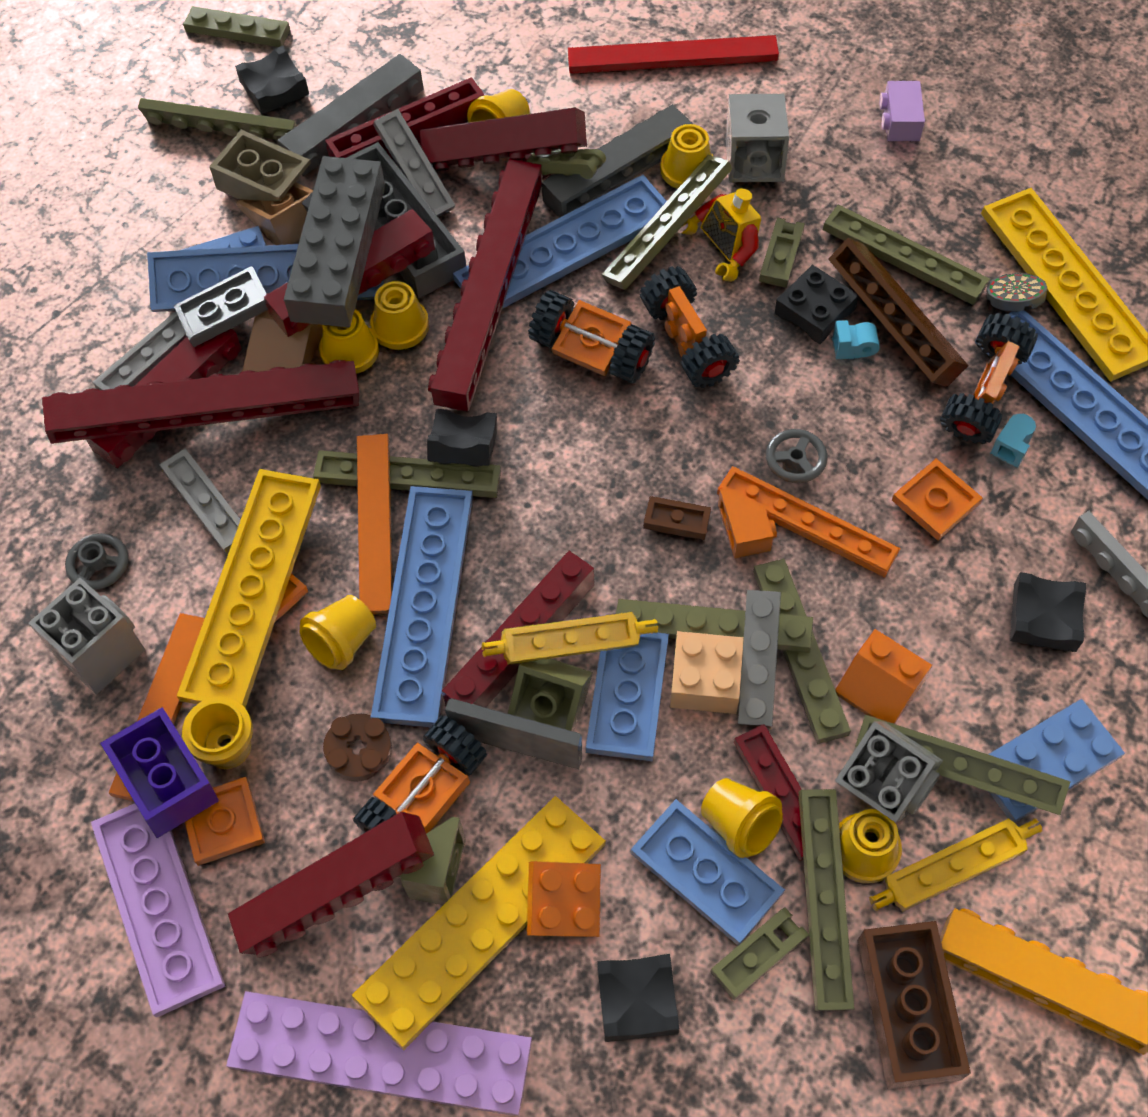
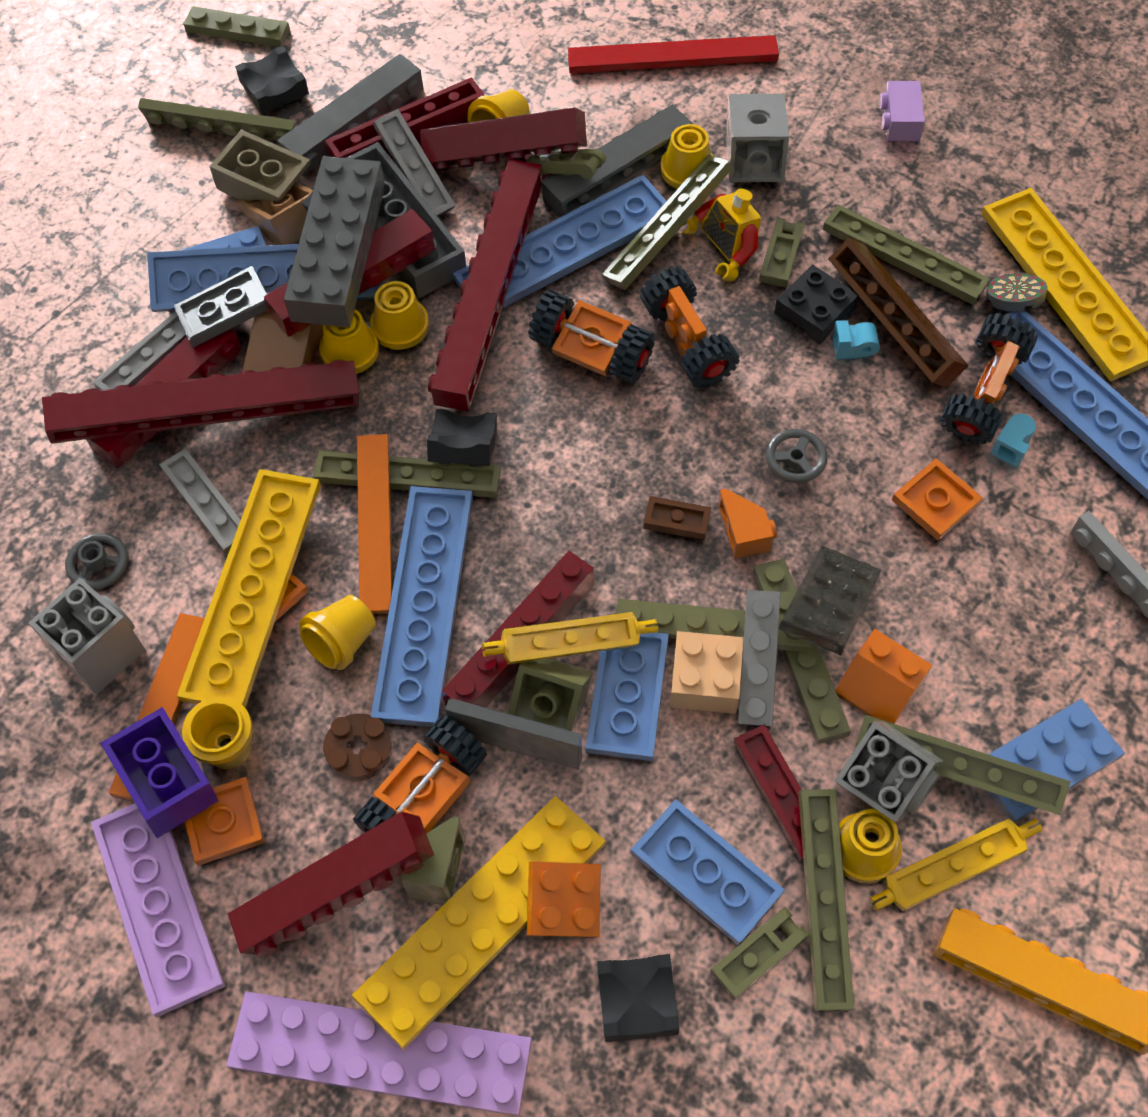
yellow piece [701,778,783,858] -> none
orange tile [717,466,901,578] -> none
reddish brown brick [857,921,971,1090] -> none
black brick [1010,572,1086,652] -> none
none -> clear smoke plate [779,546,882,656]

